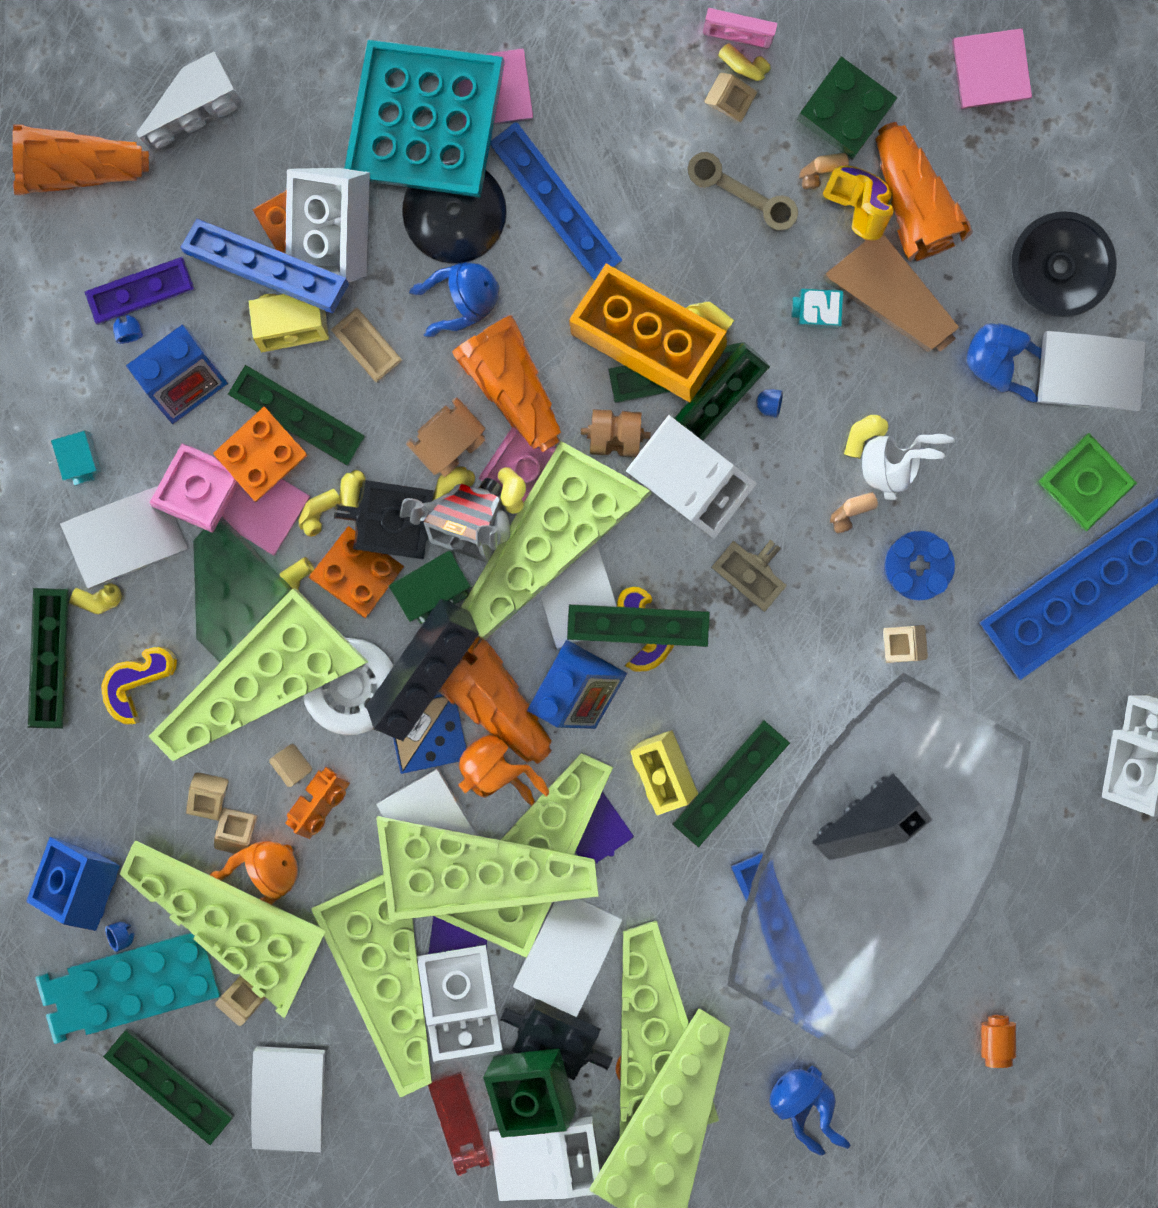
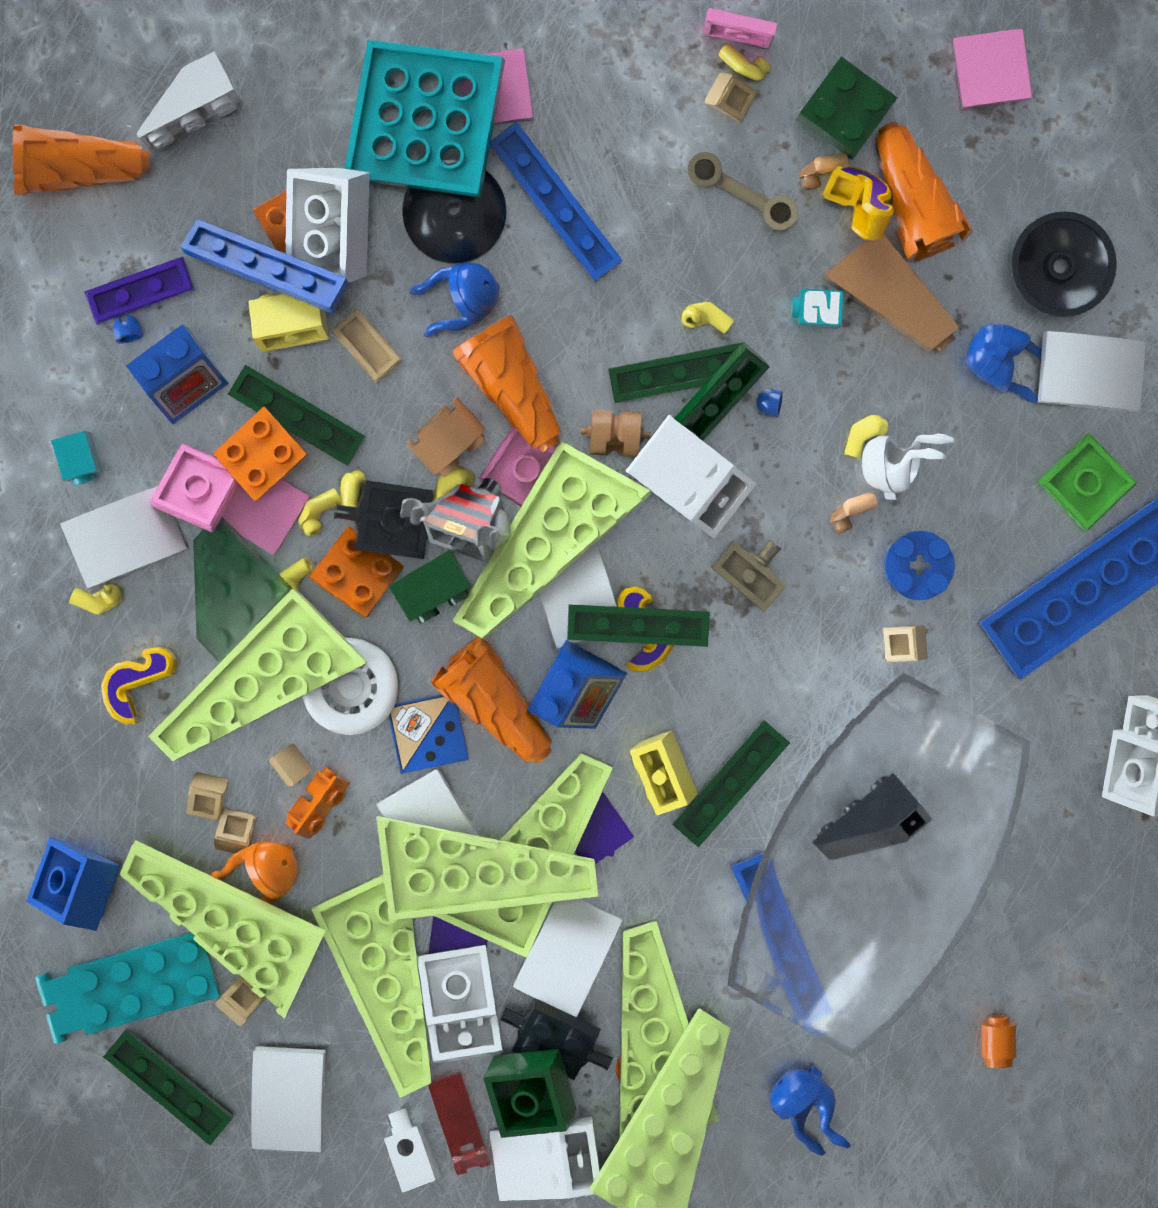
dark green brick [27,588,68,729] -> none
blue hinge [105,922,135,952] -> none
black brick [366,599,479,741] -> none
orange hair [458,734,549,806] -> none
light yellow arm [498,467,526,514] -> none
light orange brick [569,263,727,403] -> none
none -> white torso [384,1108,443,1193]

